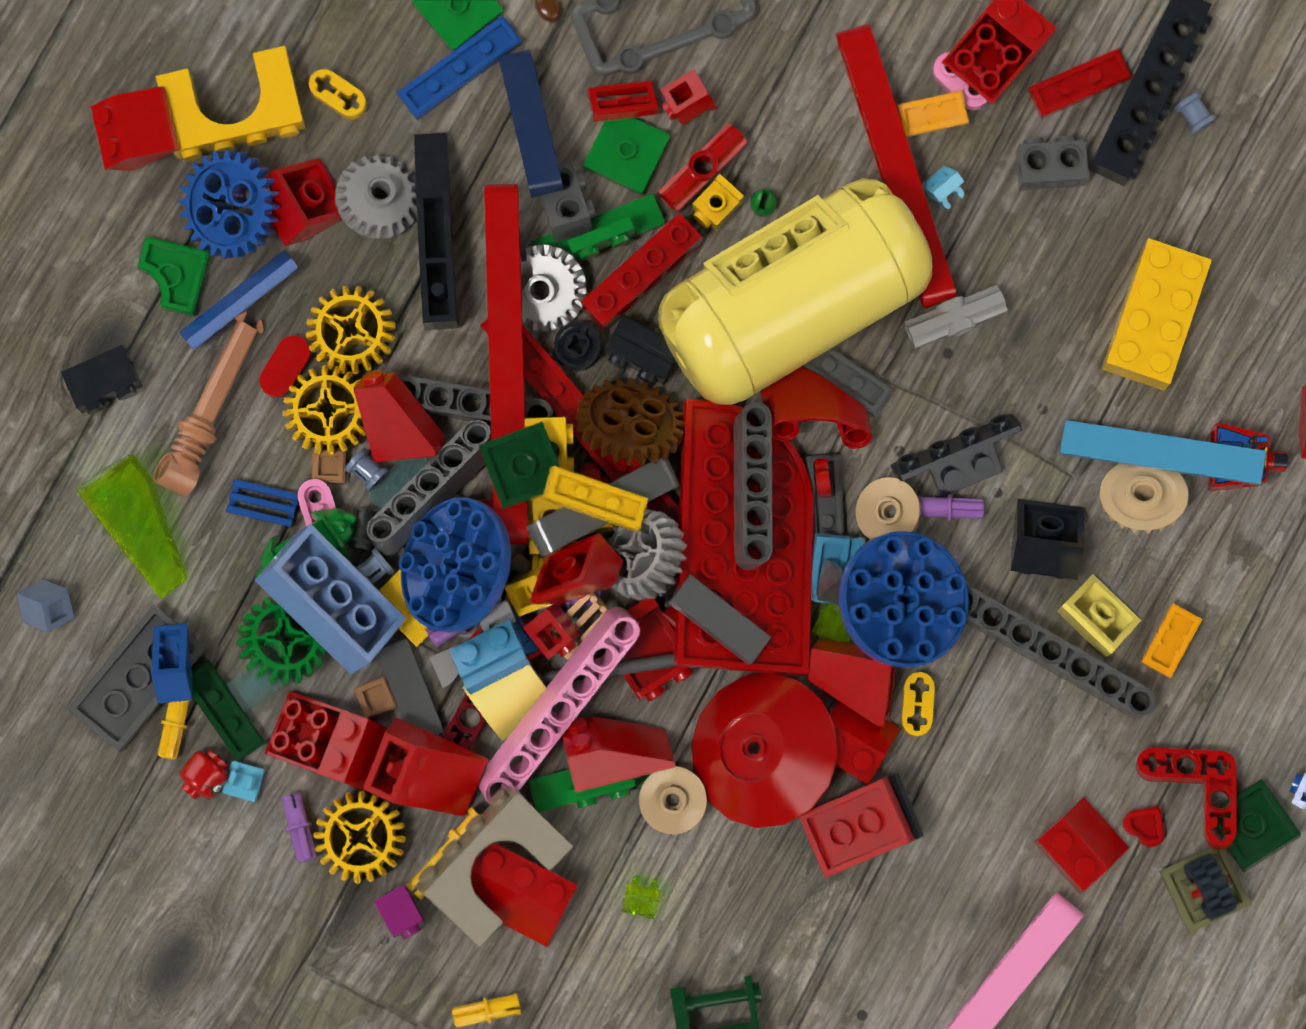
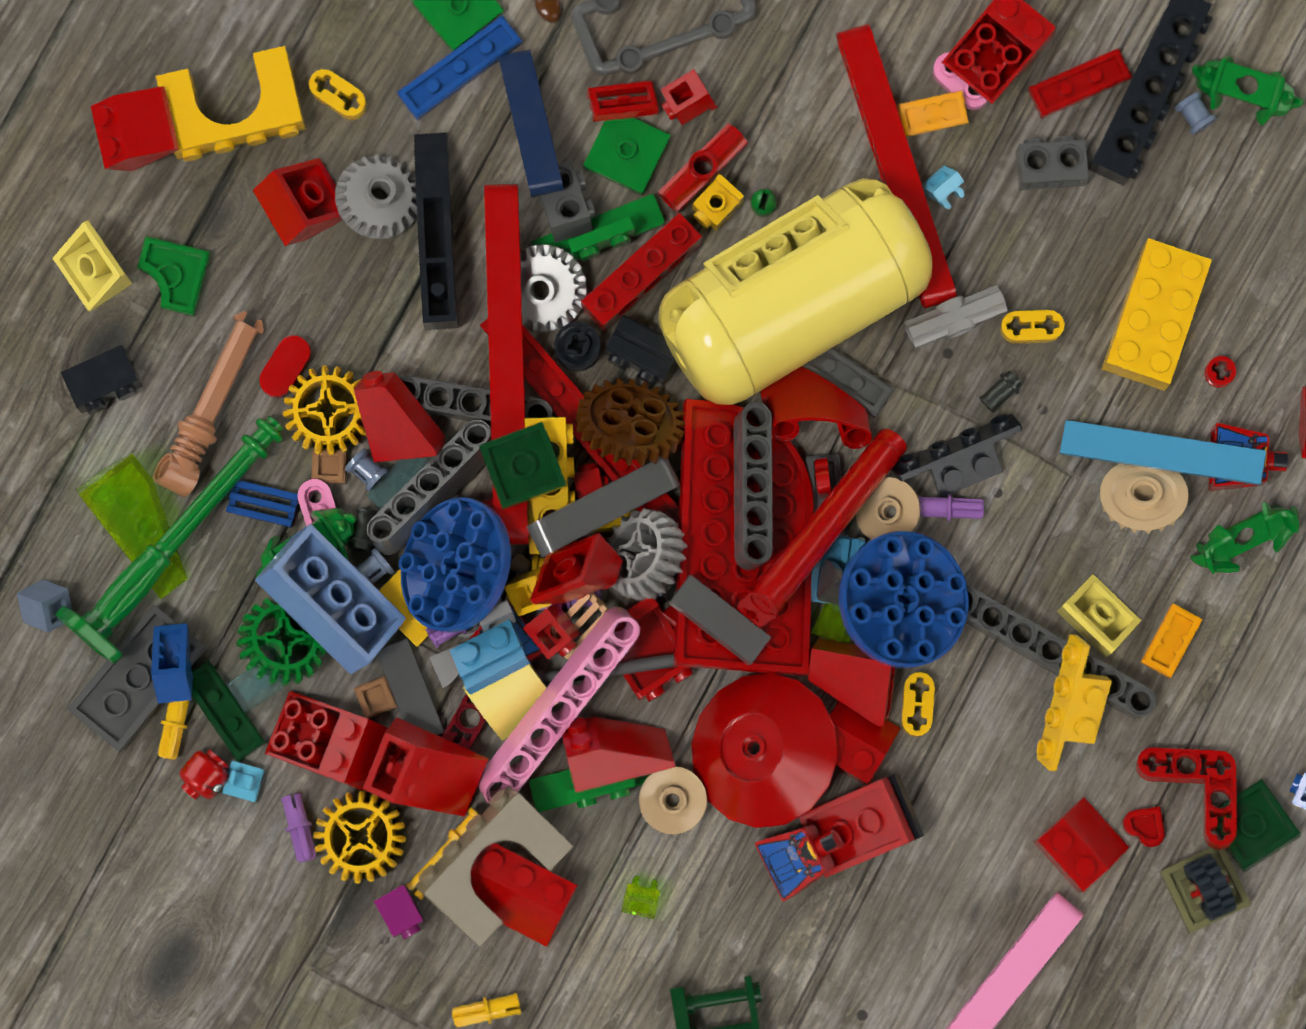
blue gear [179,150,280,258] -> none
blue tile [179,250,298,349] -> none
yellow gear [306,286,396,376] -> none
yellow tile [542,466,648,532] -> none
black slope [1011,499,1084,580] -> none
none -> light yellow slope [53,220,132,311]
none -> green piece [54,416,284,665]
none -> red piece [737,428,907,627]
none -> torso [754,824,843,902]
none -> pearl dark grey pin [979,371,1022,413]
none -> yellow beam [1000,310,1065,343]
none -> yellow bracket [1036,634,1112,771]
none -> green piece [1190,502,1299,574]
none -> green piece [1192,56,1304,126]
none -> red bush [1204,356,1236,388]

